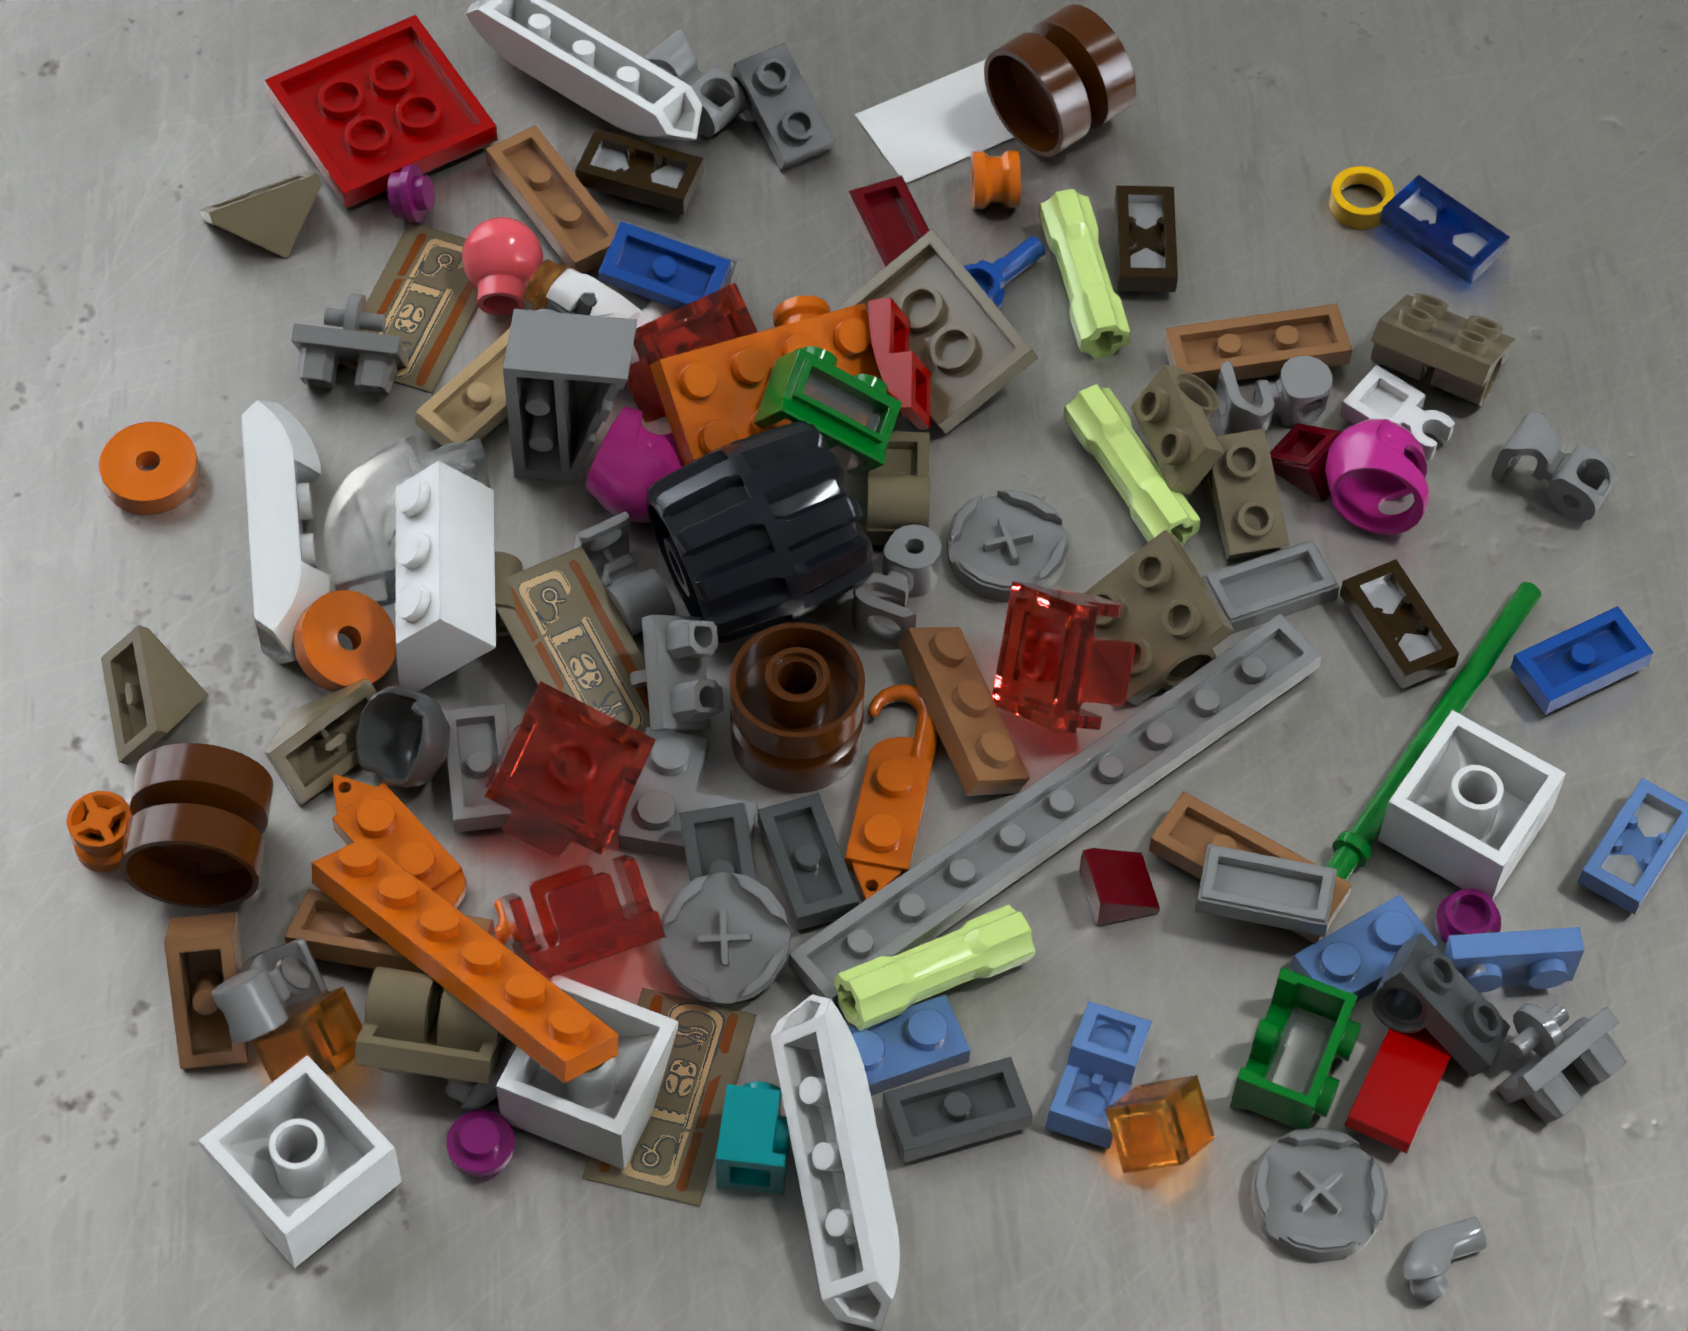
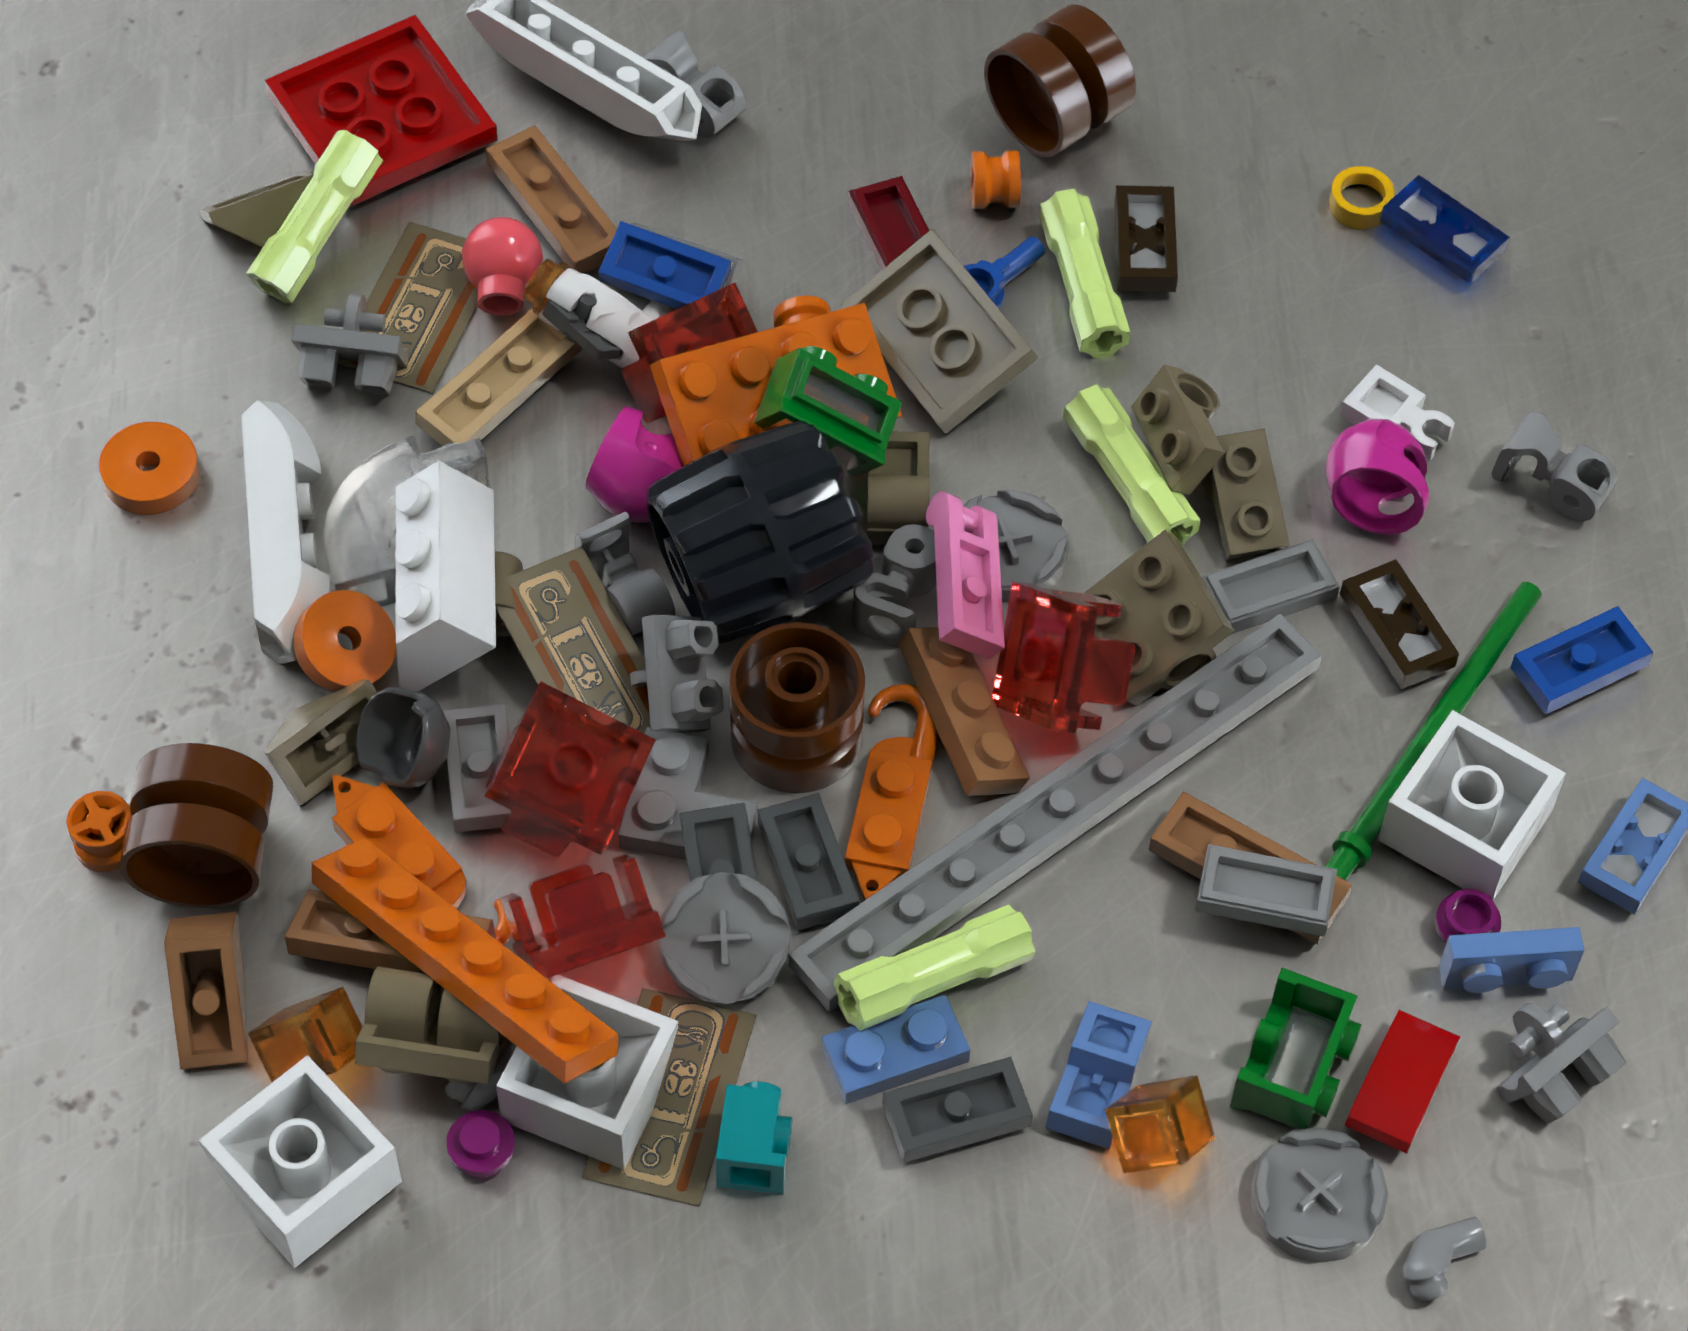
dark tan slope [101,625,208,765] -> none
light grey leg [211,938,329,1044] -> none
magenta plate [387,165,435,223] -> none
light grey wedge [503,309,637,482] -> none
dark brown piece [575,128,704,215] -> none
dark grey plate [731,43,835,170] -> none
white brick [771,994,900,1331] -> none
white sticker [854,60,1015,184] -> none
red slope [868,298,931,430] -> none
dark red slope [1079,848,1160,926] -> none
medium nougat plate [1163,304,1352,385] -> none
light grey leg [1215,356,1333,435] -> none
dark red slope [1270,423,1342,501] -> none
medium blue piece [1291,894,1439,1001] -> none
dark tan plate [1371,293,1515,406] -> none
dark grey plate [1371,933,1511,1077] -> none
none -> yellowish green axle [246,130,383,303]
none -> bright pink plate [926,491,1005,660]

